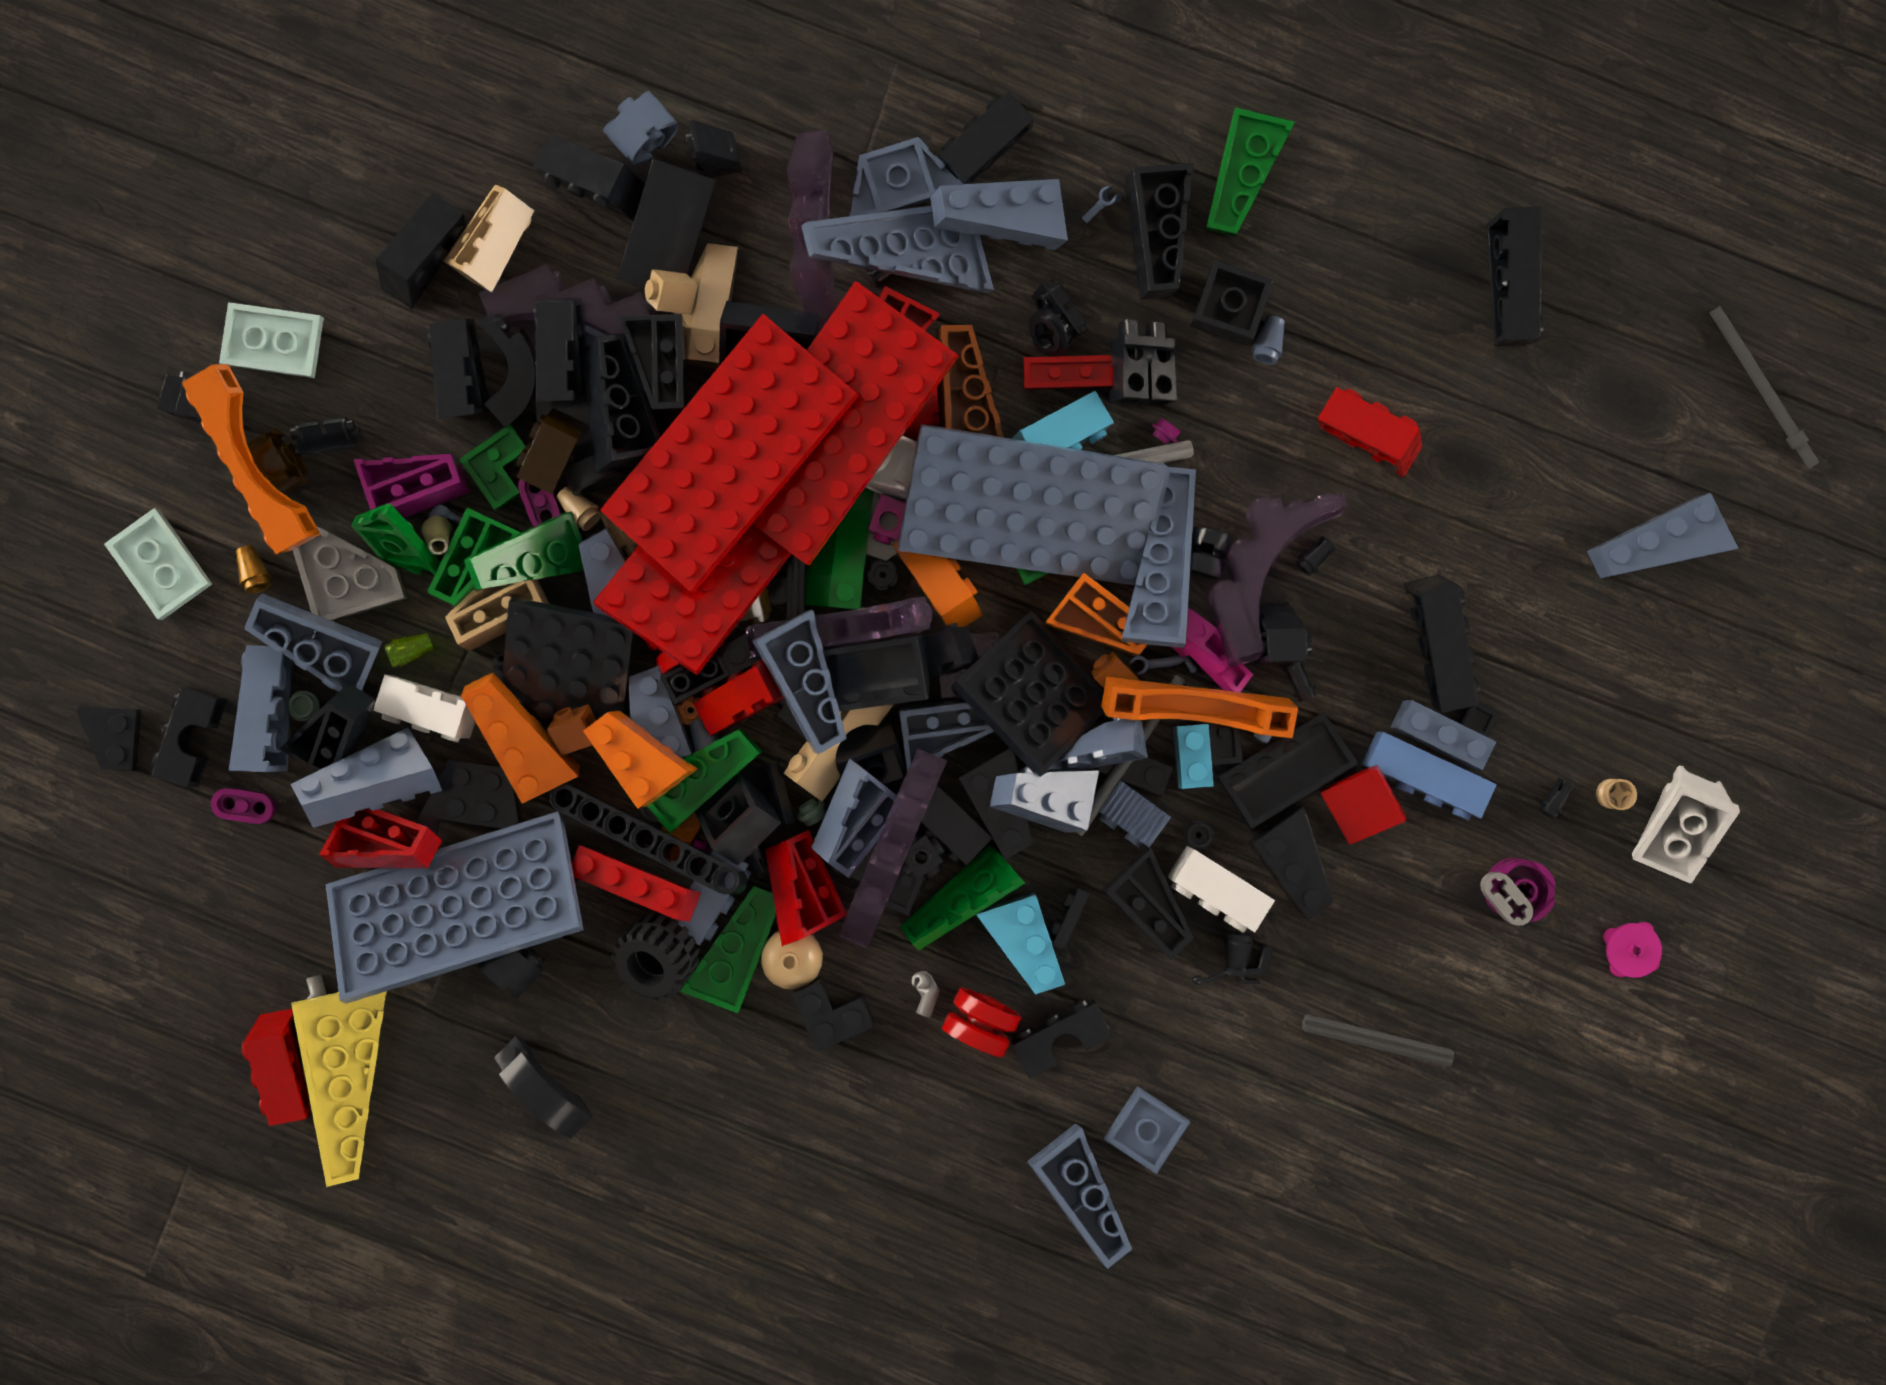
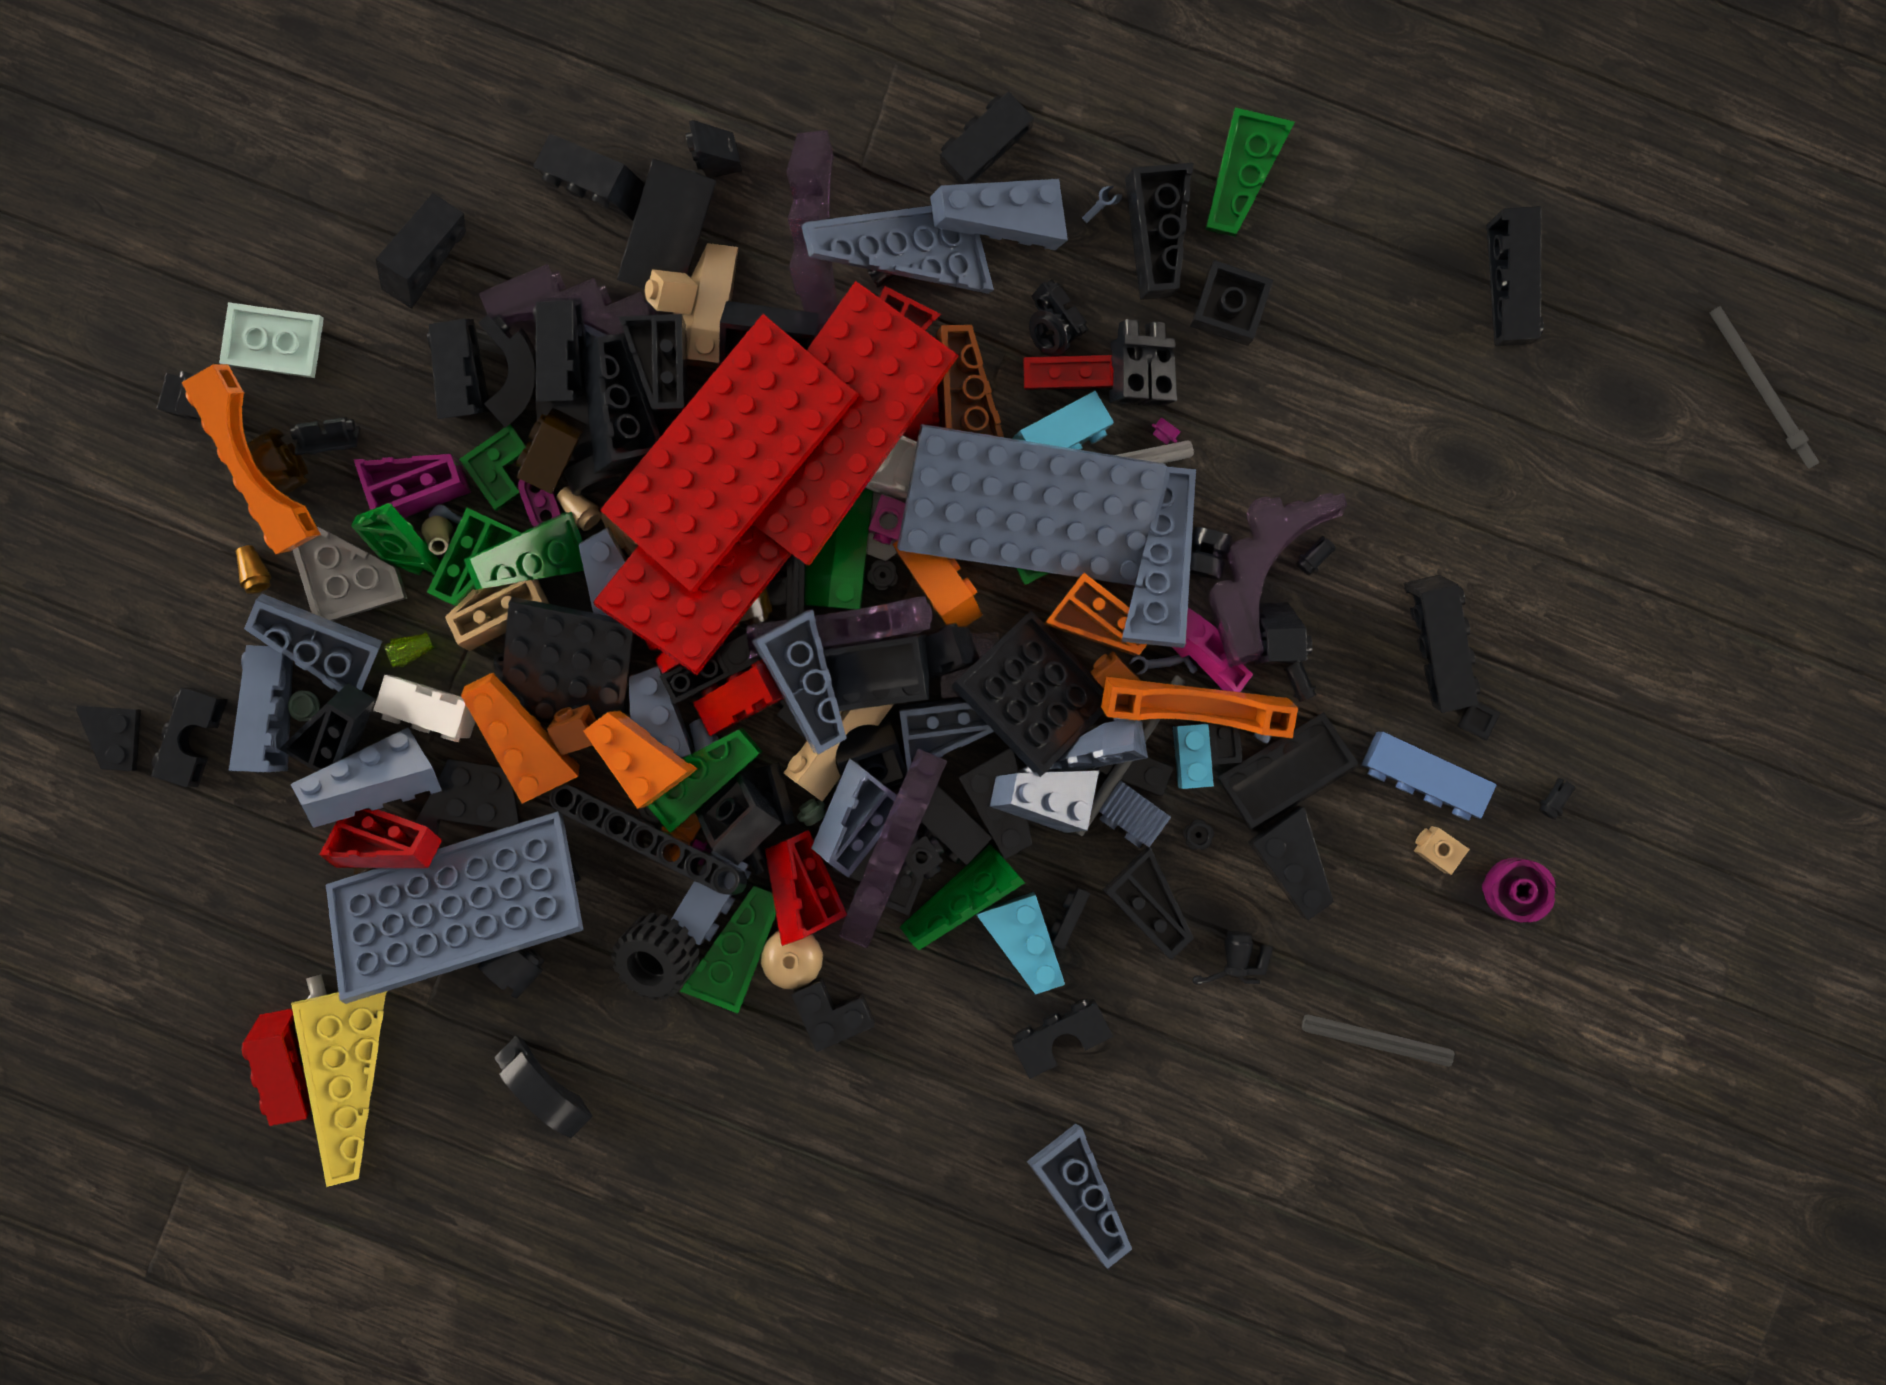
light aqua plate [104,508,212,620] -> none
magenta plate [211,788,277,824] -> none
tan wedge [443,185,534,292] -> none
red brick [572,845,701,922] -> none
sand blue brick [603,91,678,166] -> none
orange plate [676,696,700,725] -> none
sand blue wing [850,137,963,216] -> none
light grey arm [911,971,940,1018] -> none
red wheel [942,987,1022,1057] -> none
sand blue plate [1104,1086,1190,1174] -> none
white brick [1167,846,1275,933] -> none
sand blue cone [1252,316,1285,365] -> none
red wedge [1318,387,1422,478] -> none
red tile [1320,764,1407,845] -> none
sand blue brick [1390,700,1496,770] -> none
light grey beam [1480,872,1533,926] -> none
sand blue wedge [1587,493,1739,579] -> none
tan wheel [1596,778,1637,810] -> none
dark pink piece [1603,922,1662,978] -> none
white piece [1632,766,1740,883] -> none
none -> tan brick [1414,826,1470,875]

